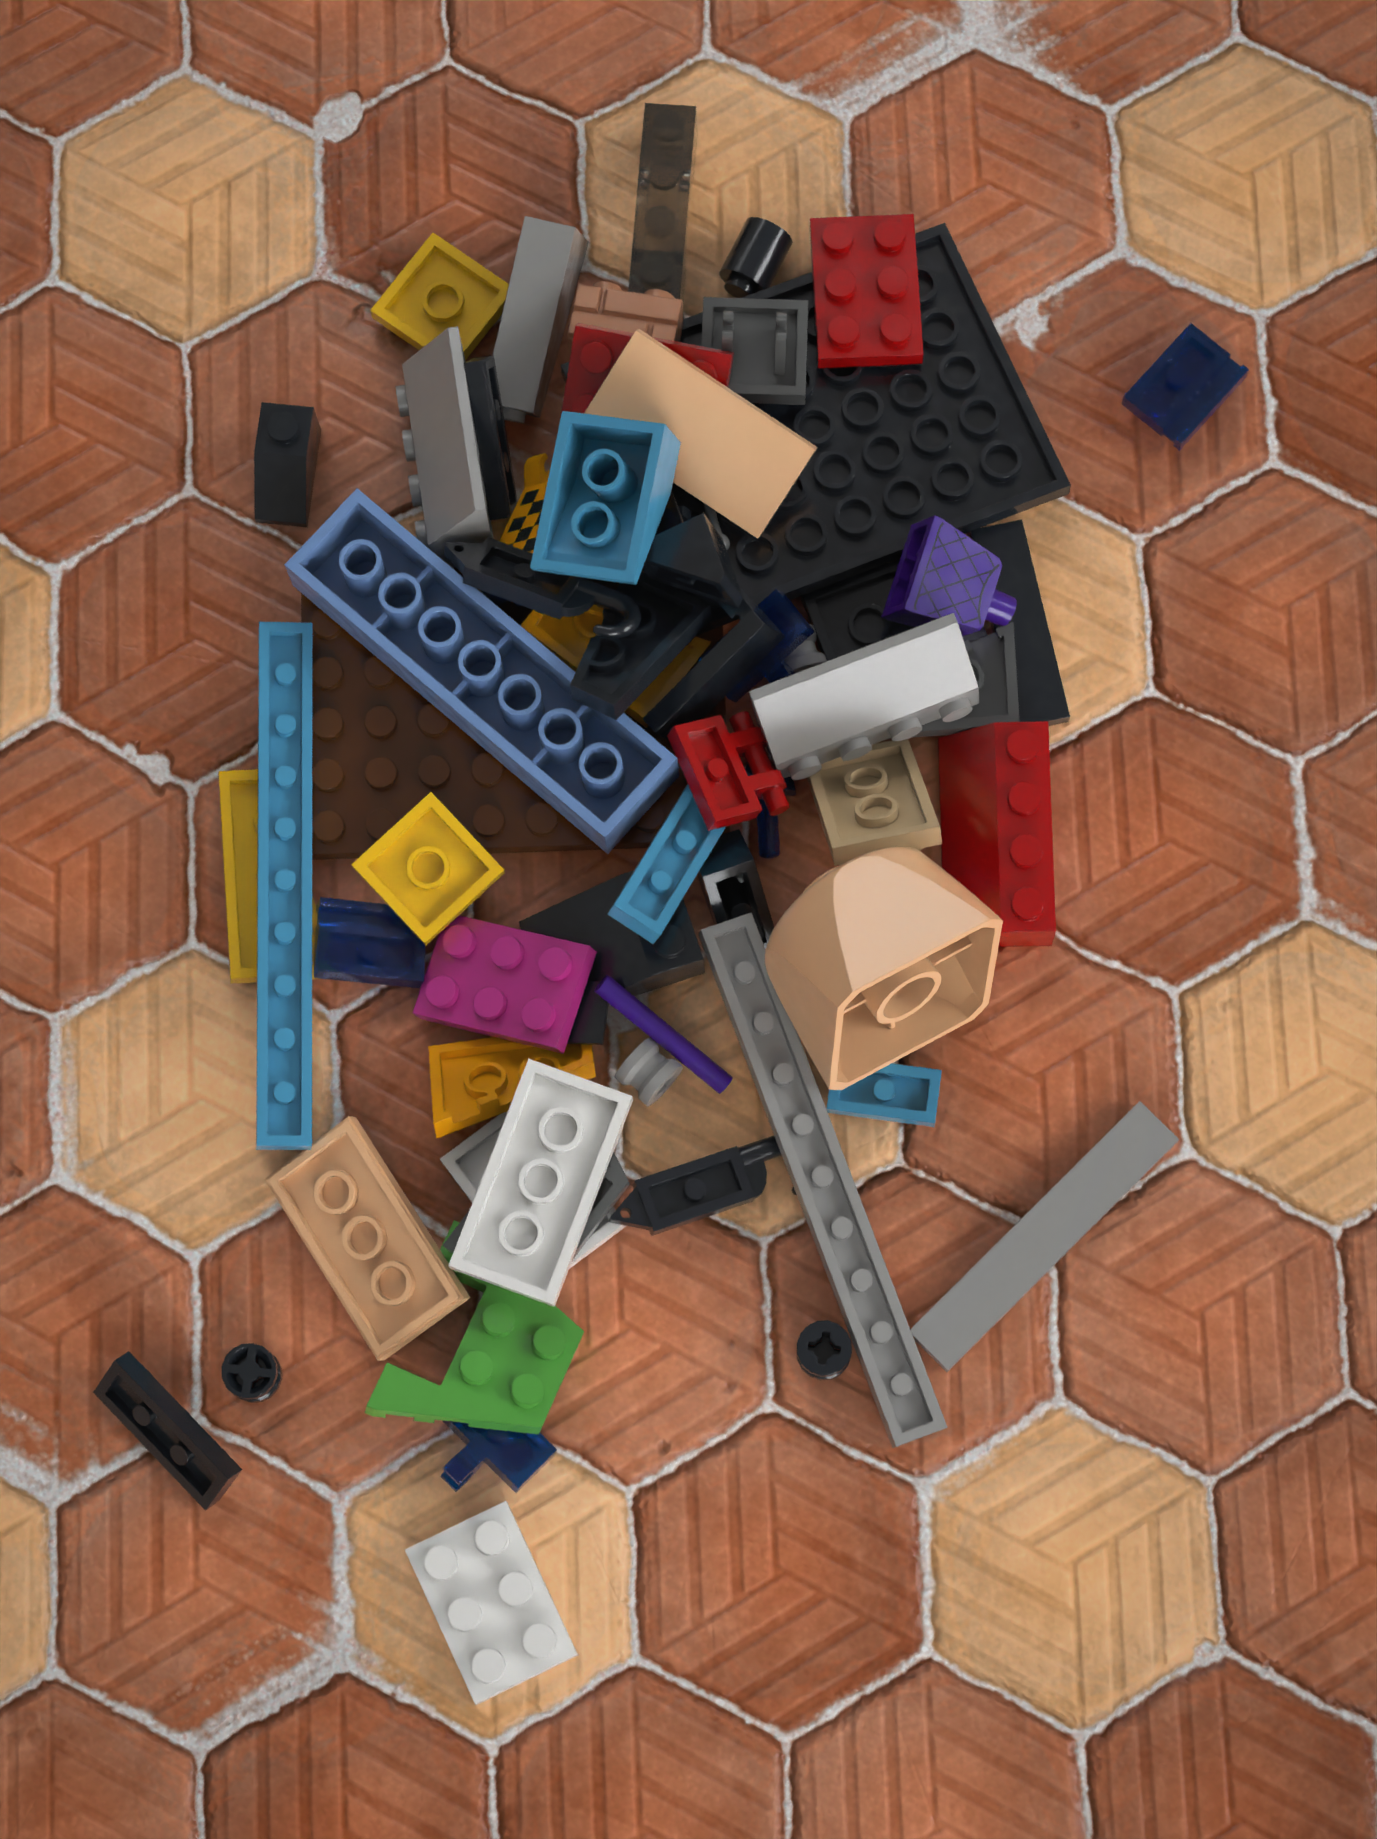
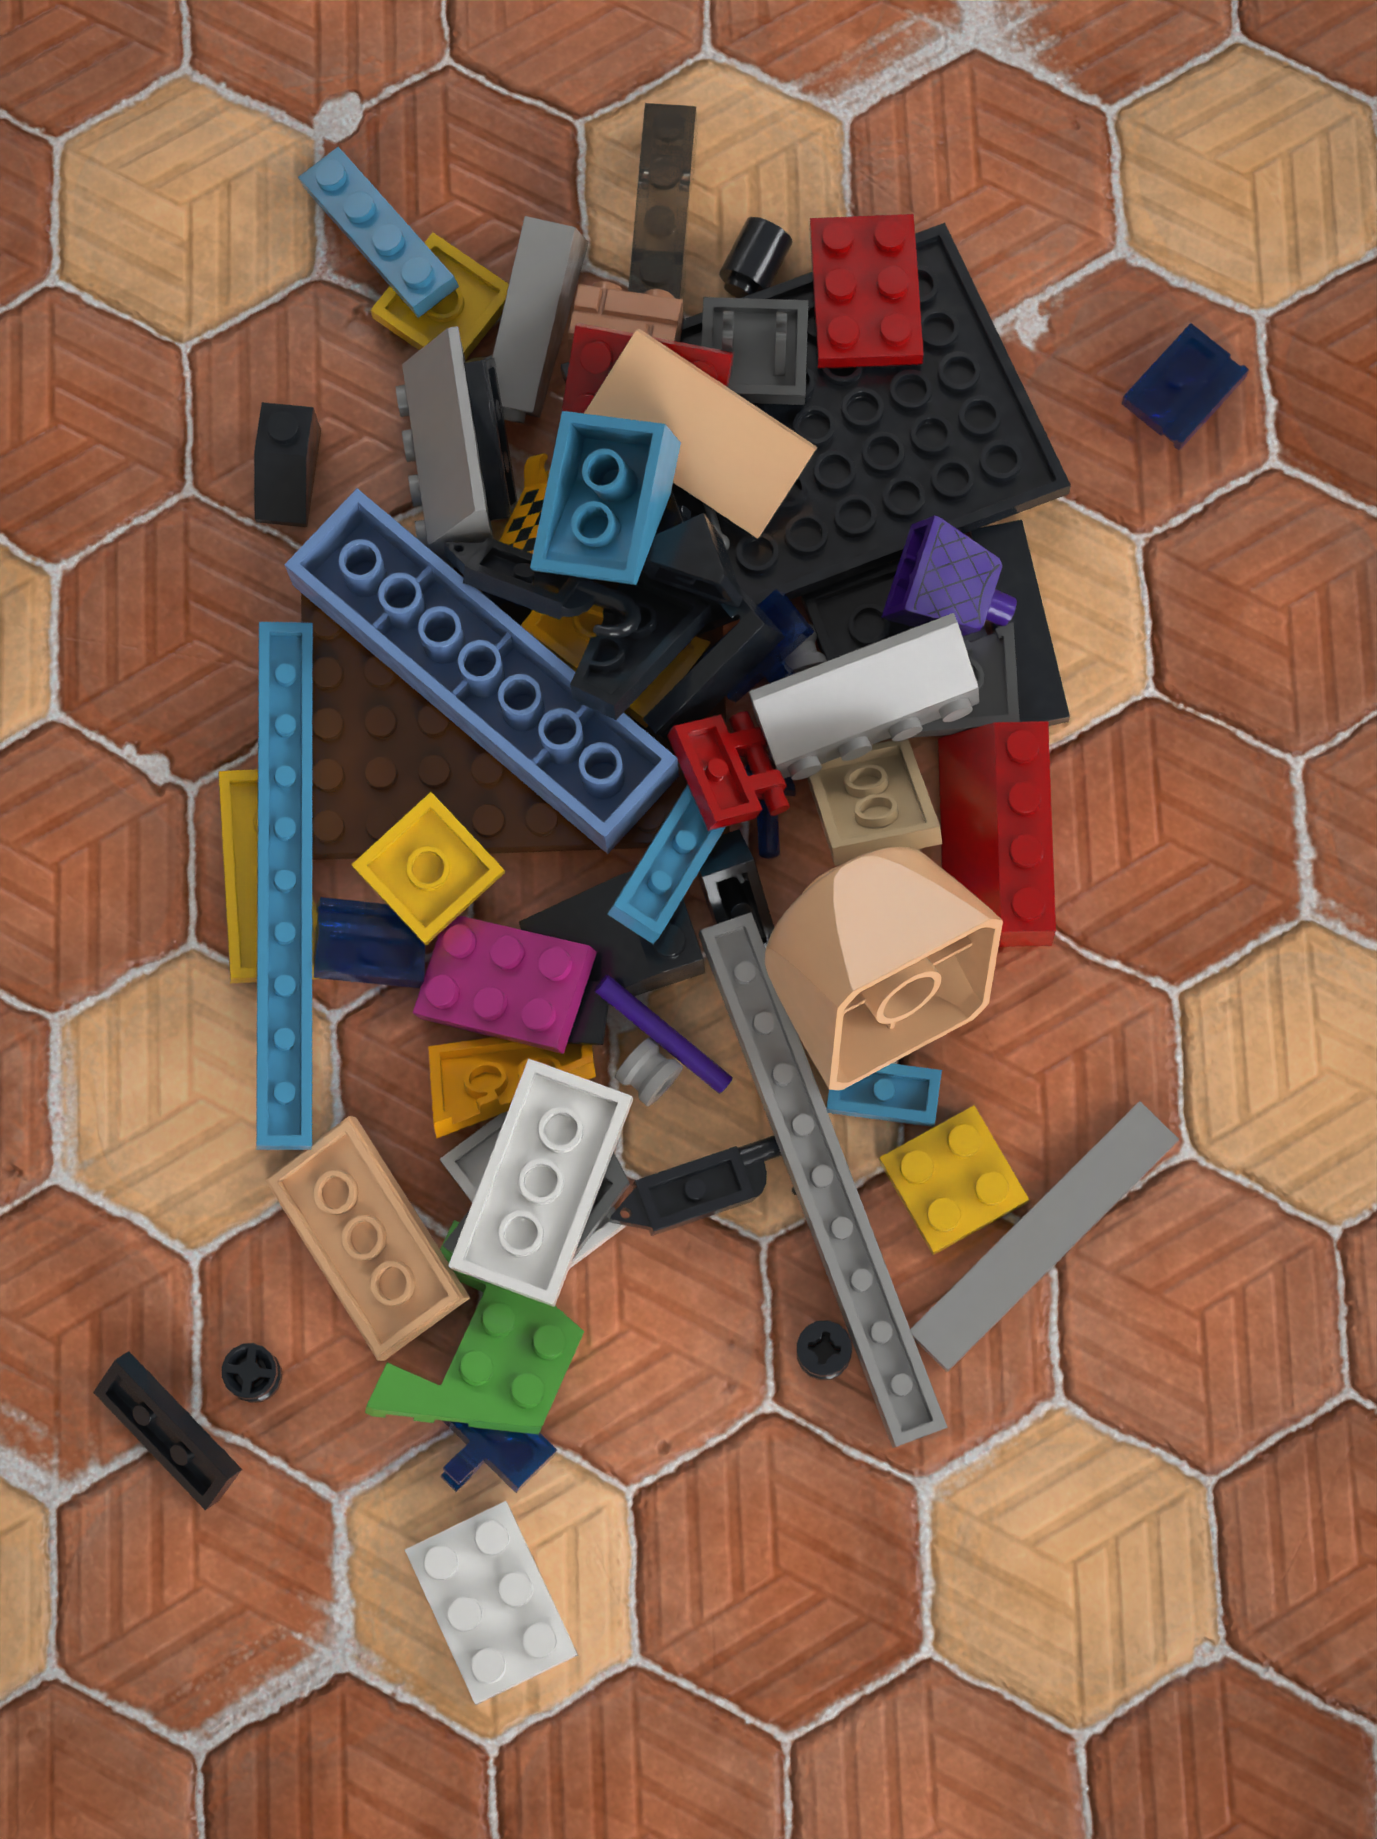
none -> dark azure plate [298,146,459,318]
none -> yellow plate [879,1105,1029,1255]

